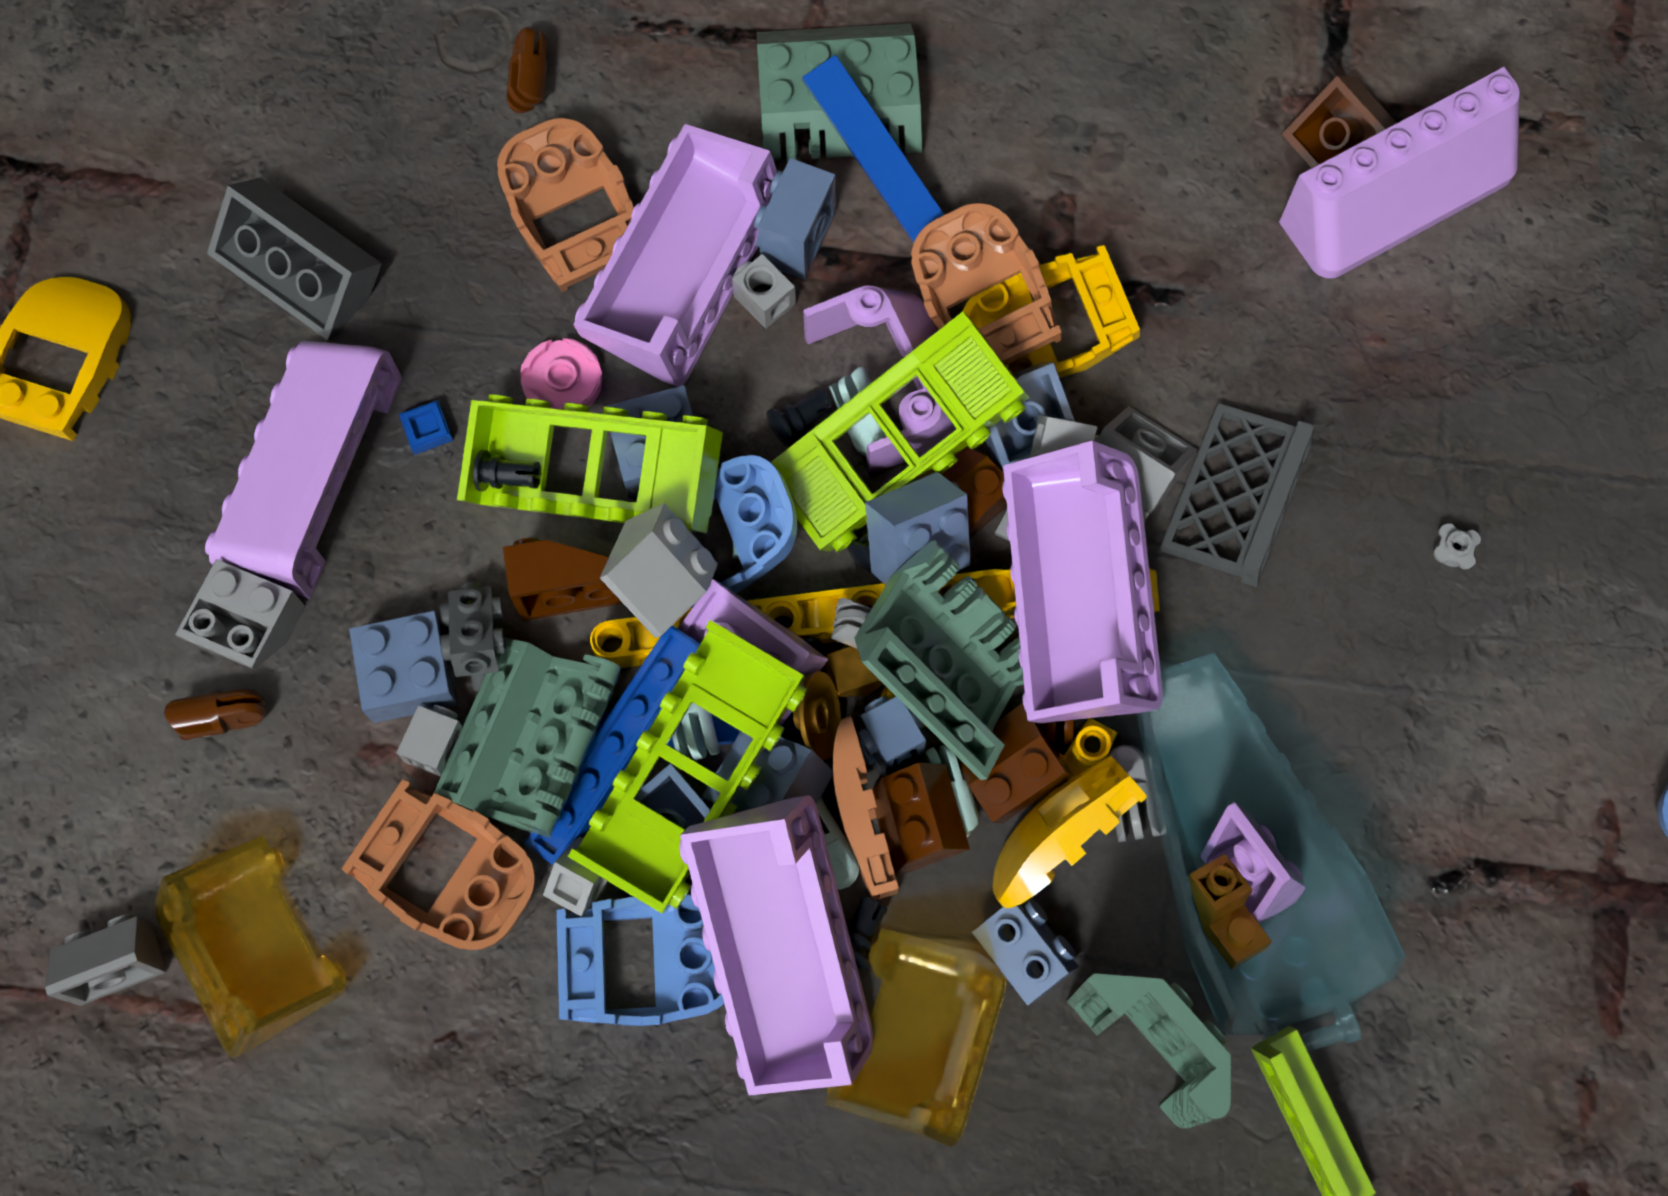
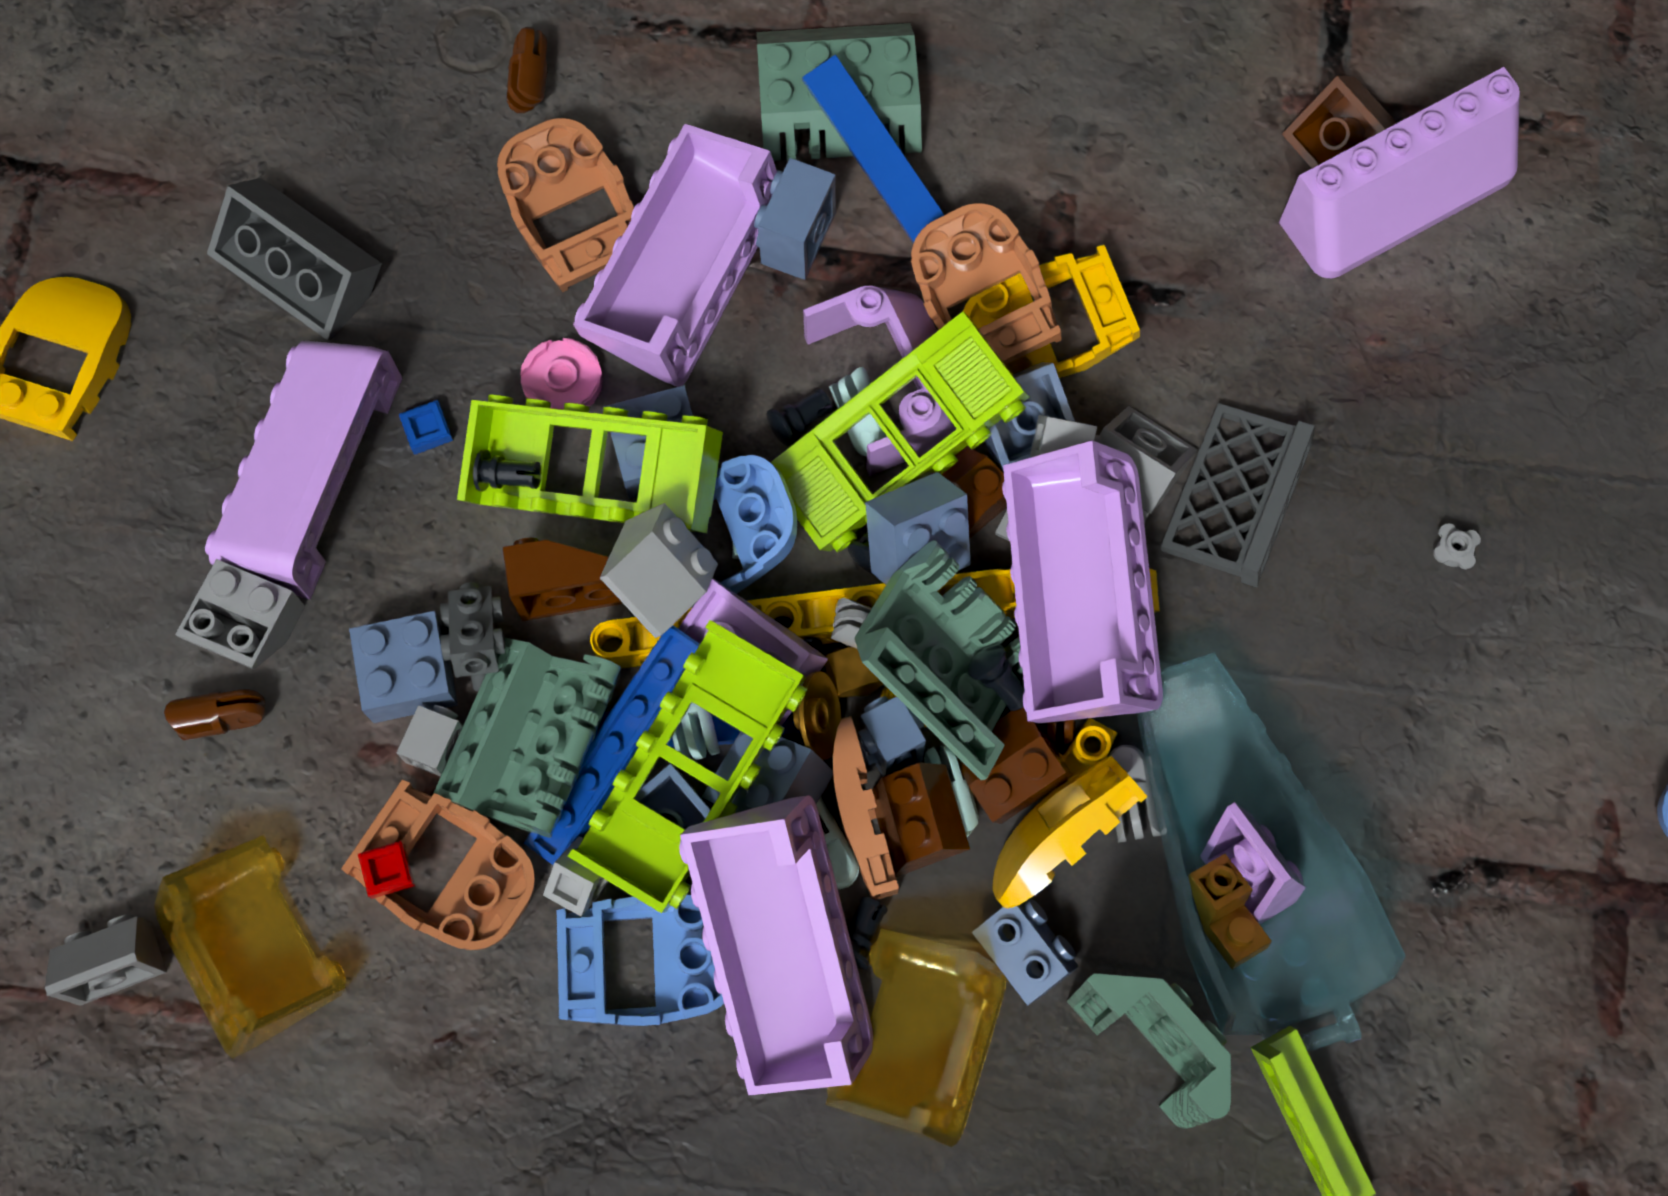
light grey brick [732,254,796,329] -> none
none -> red tile [358,841,415,899]
none -> black pin [967,644,1025,711]

